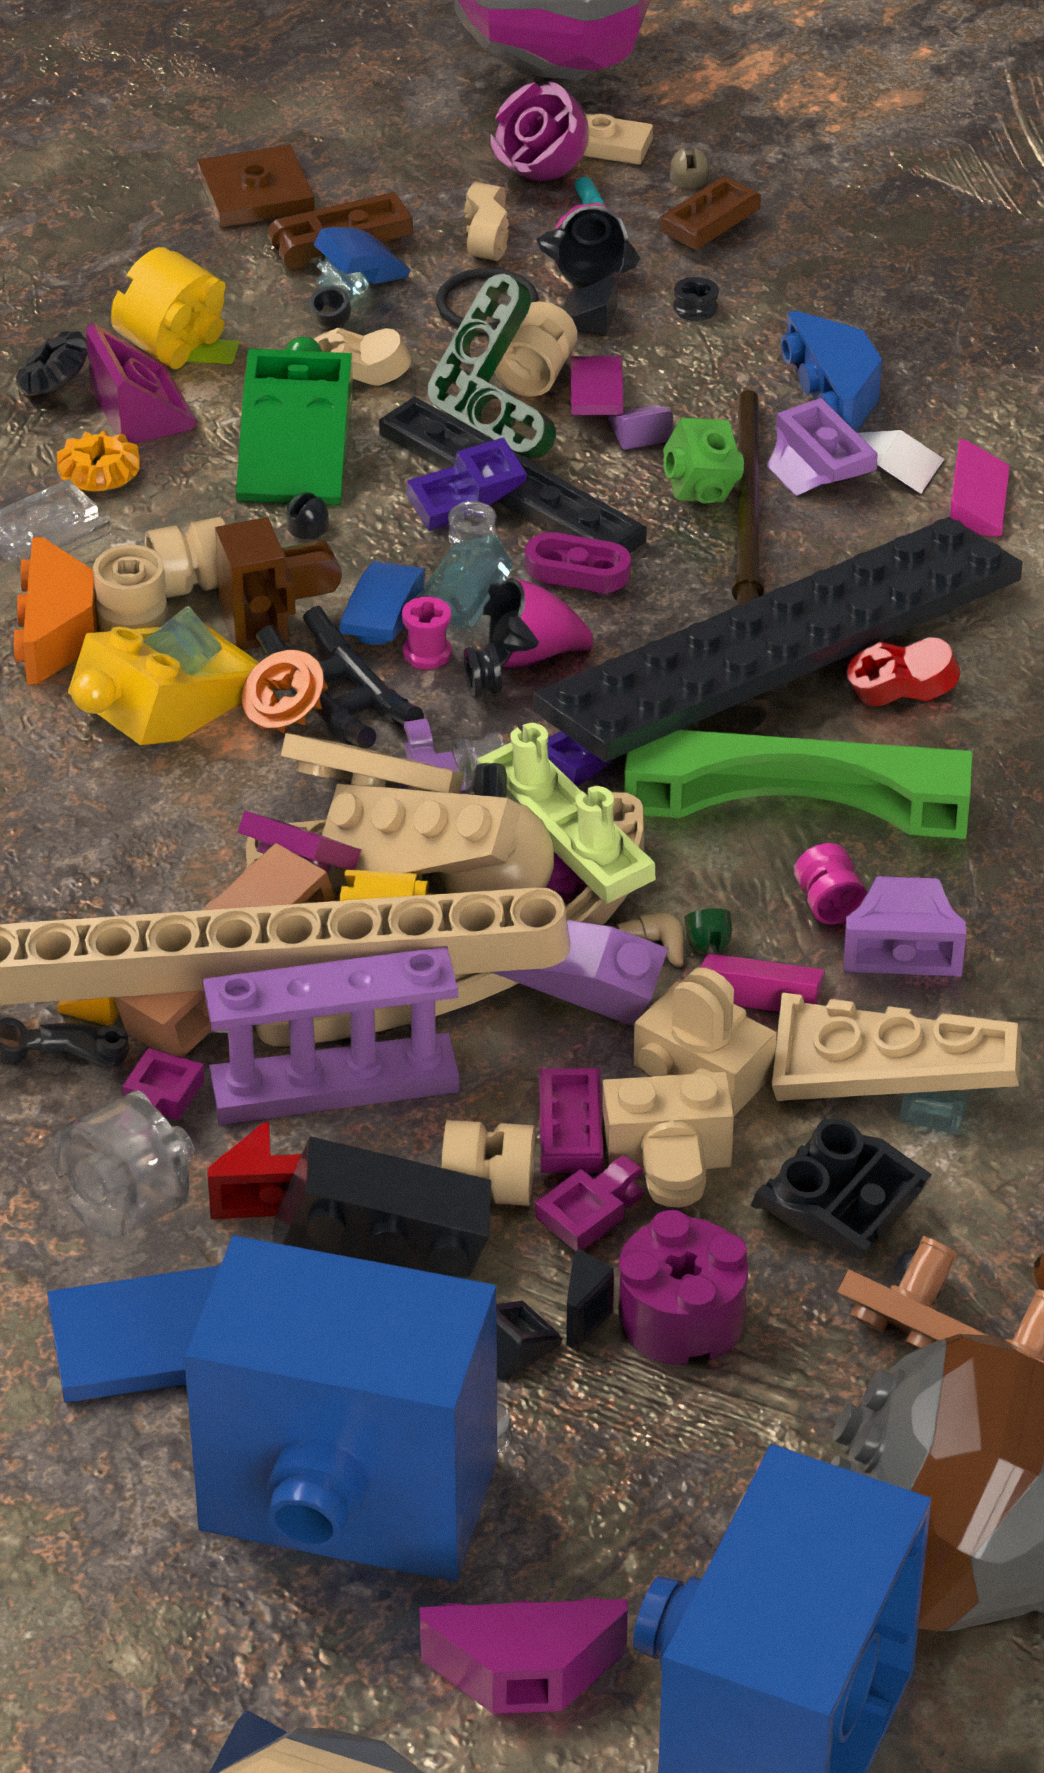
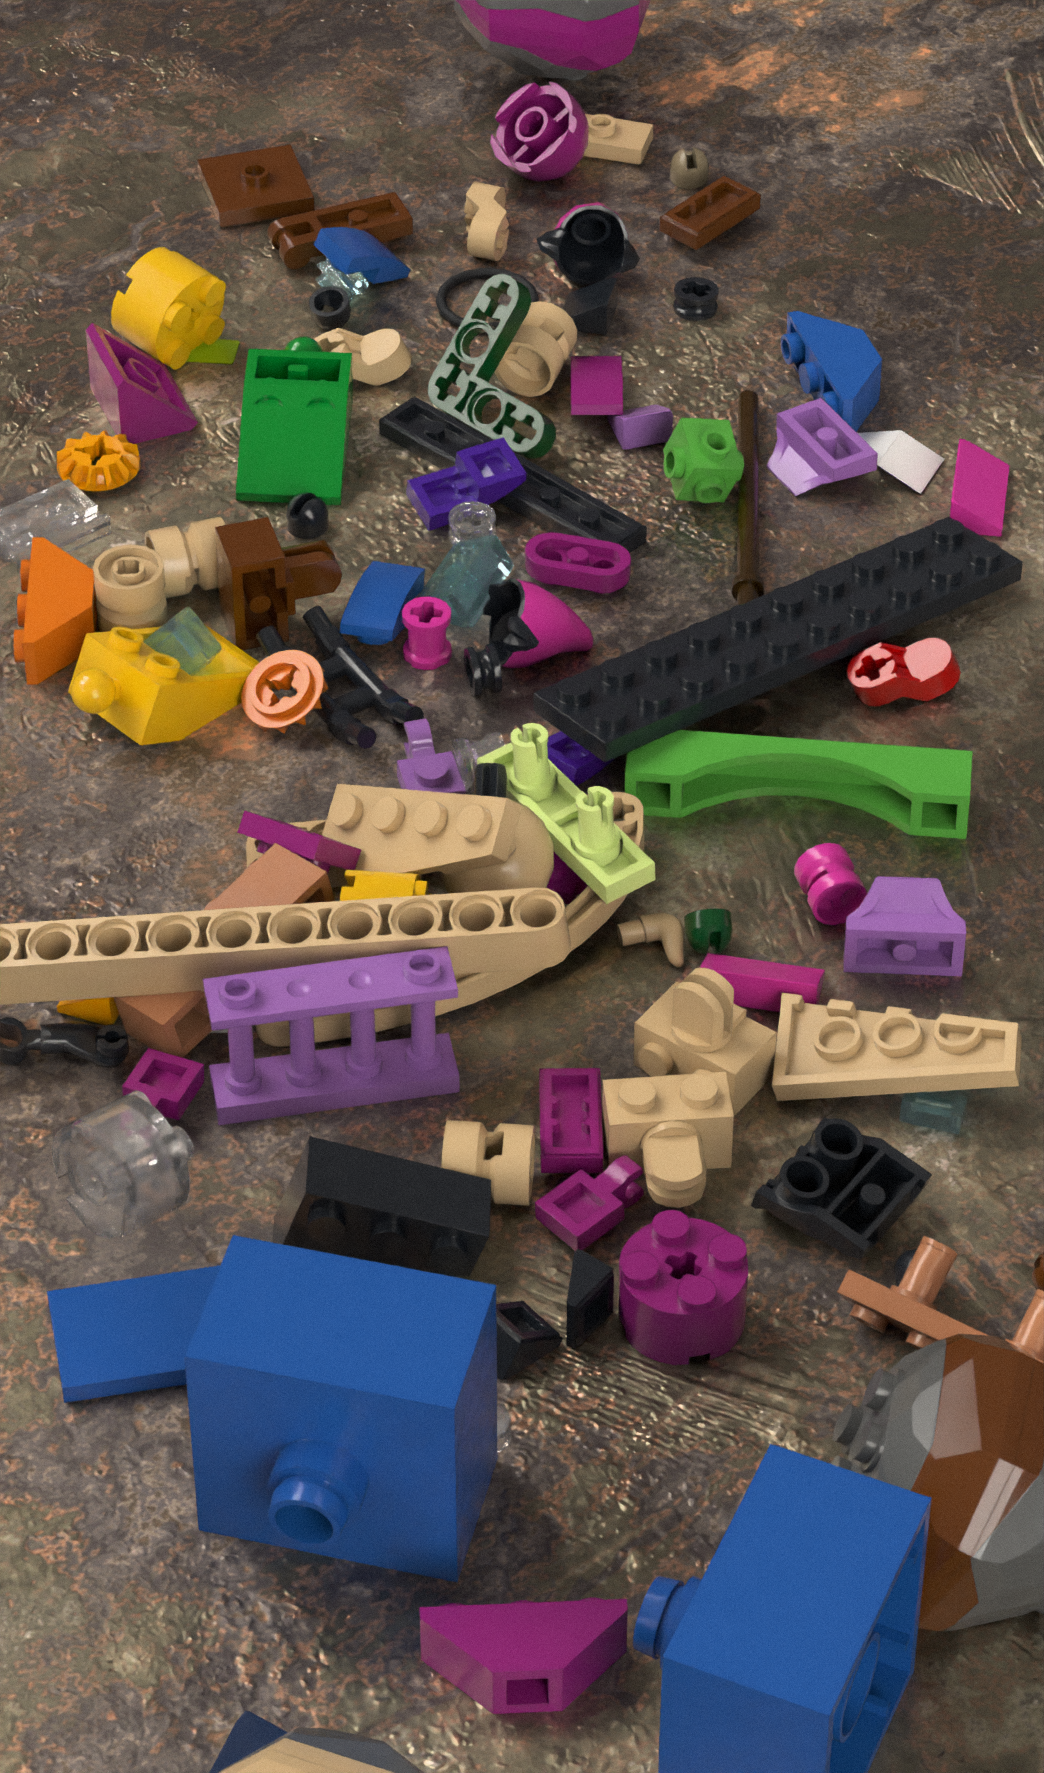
black gear [16,331,88,395] -> none
red slope [207,1122,302,1219] -> none
tan plate [281,733,465,794] -> none
medium lavender slope [492,920,668,1027] -> none
teal piece [575,176,604,205] -> none

